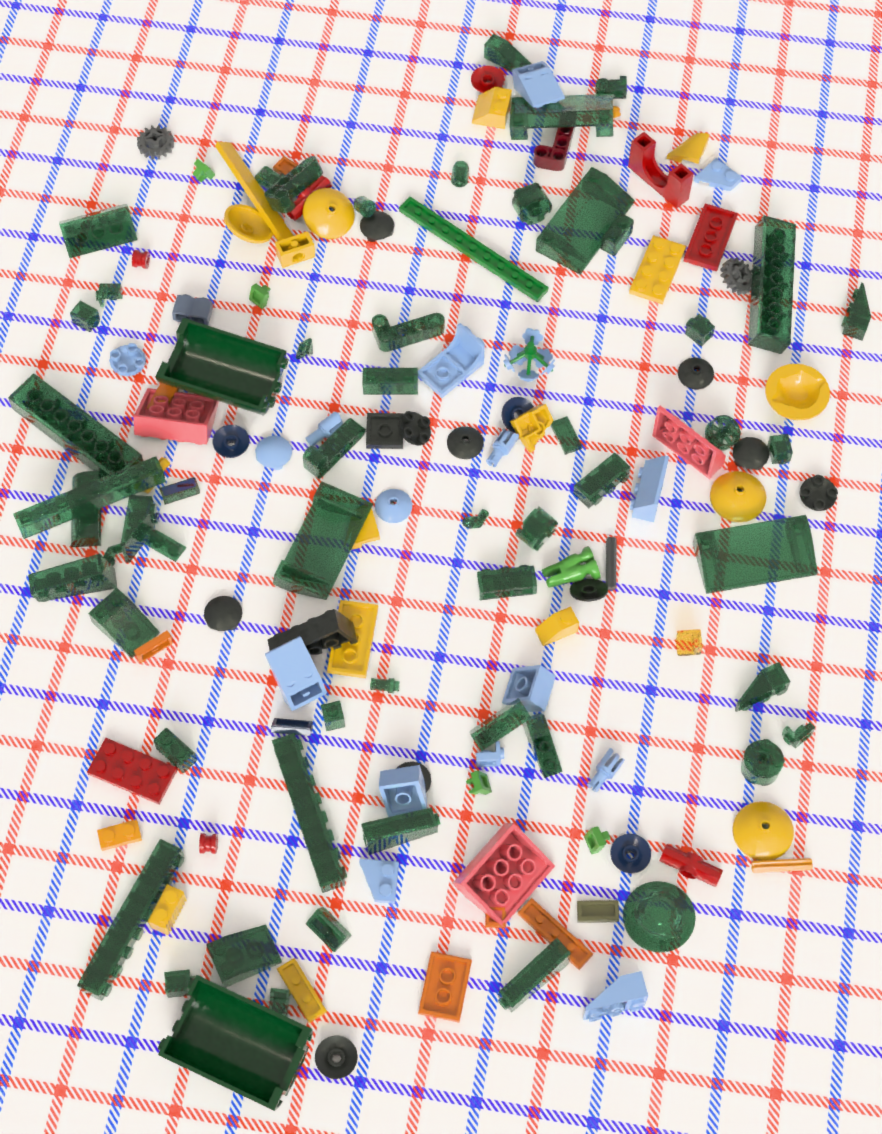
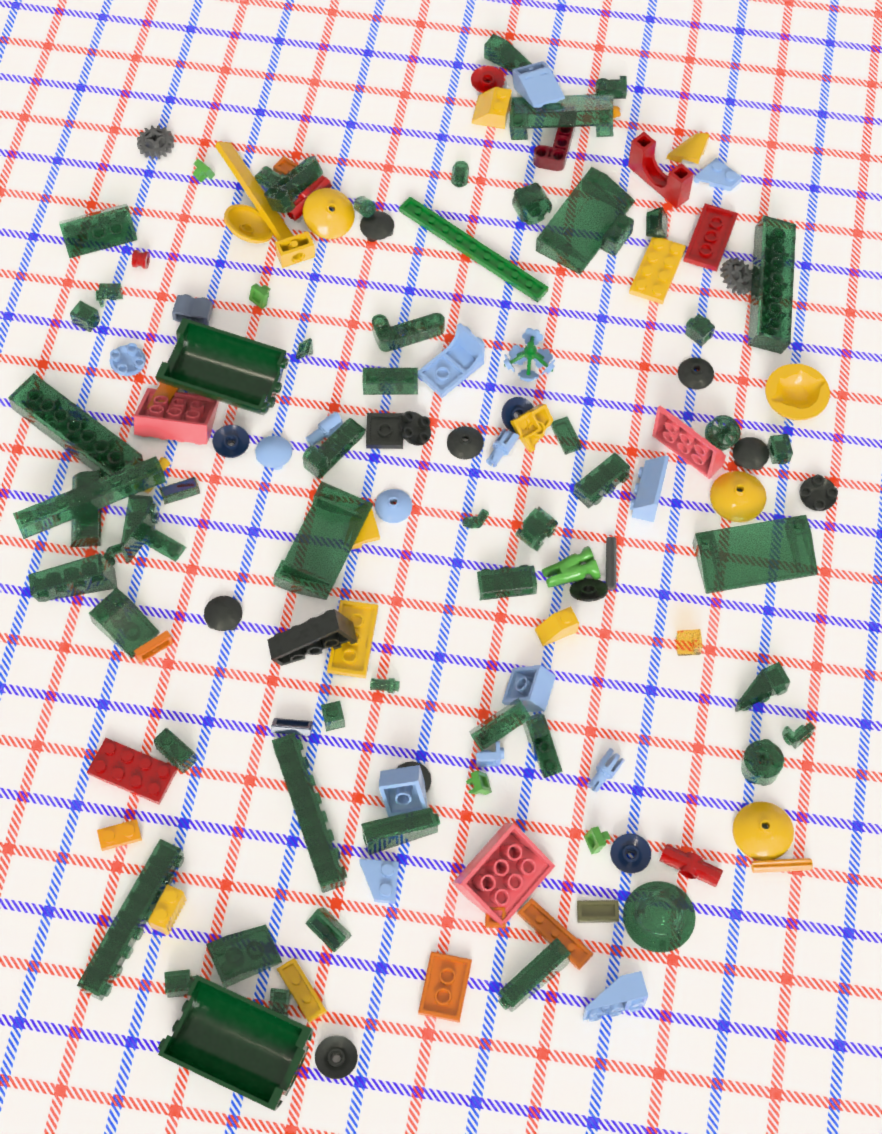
wheel [199,833,218,854] -> none
light blue slope [265,636,327,711] -> none
clear green slope [841,282,871,341] -> none
none -> clear green slope [646,207,668,238]

